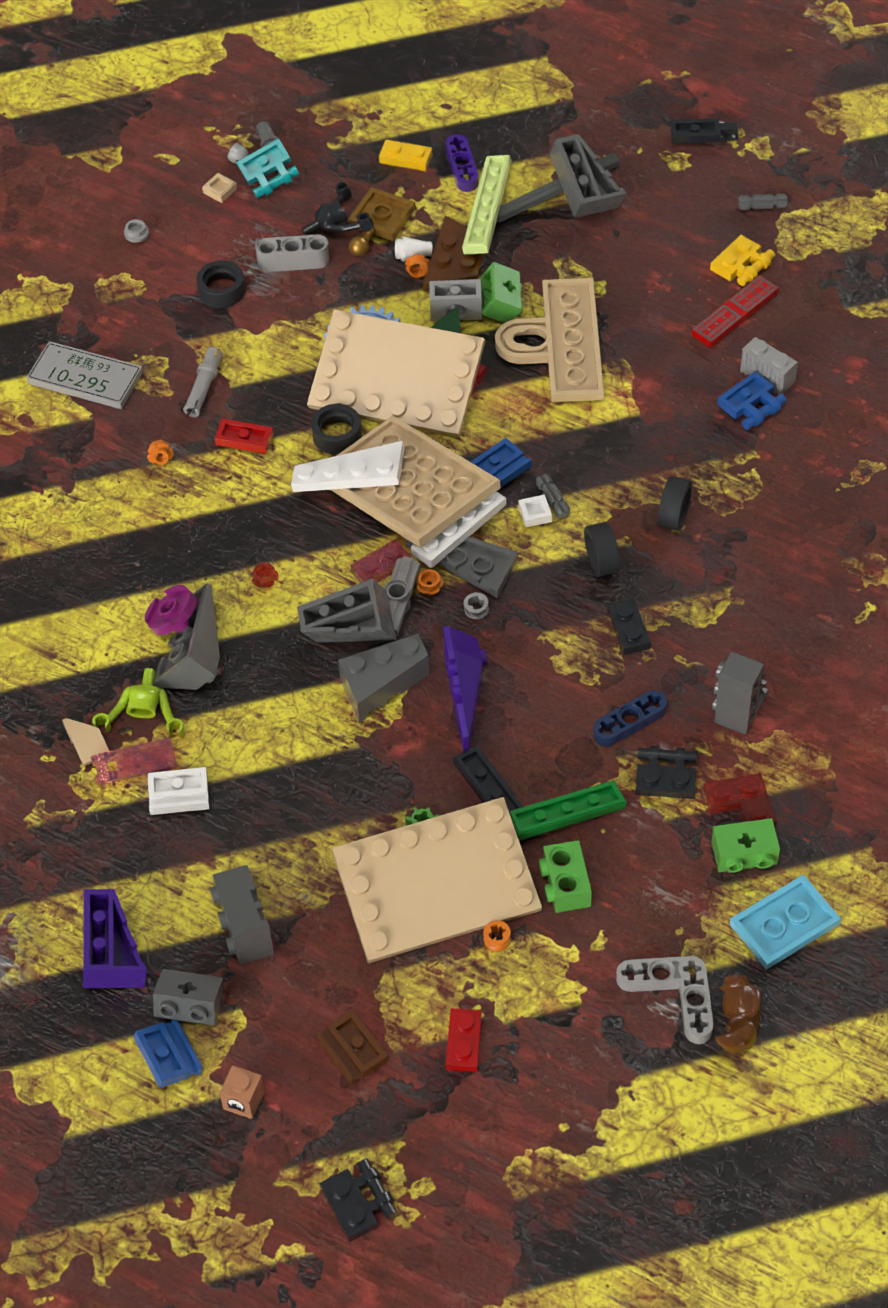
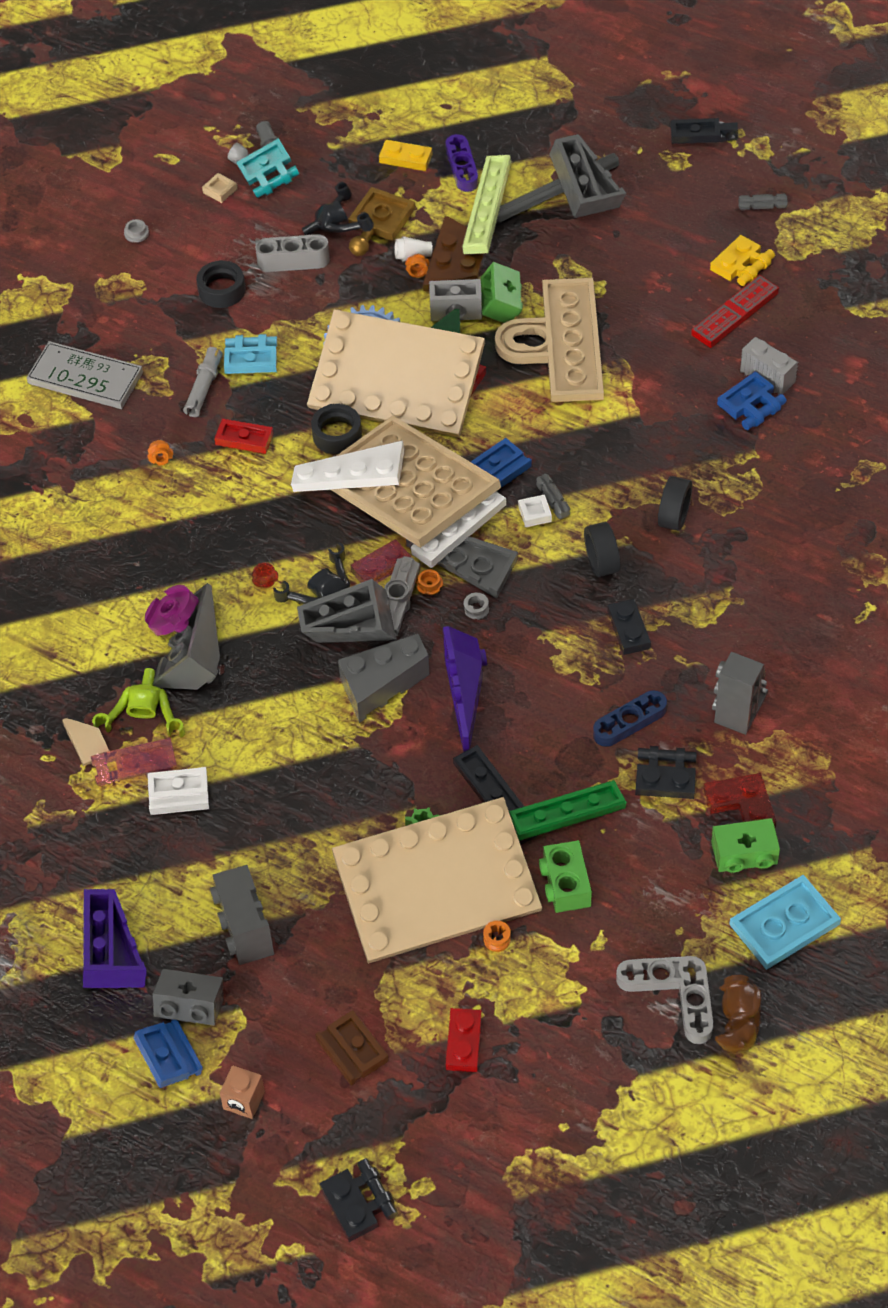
none -> medium azure plate [224,334,277,374]
none -> black piece [273,542,350,604]

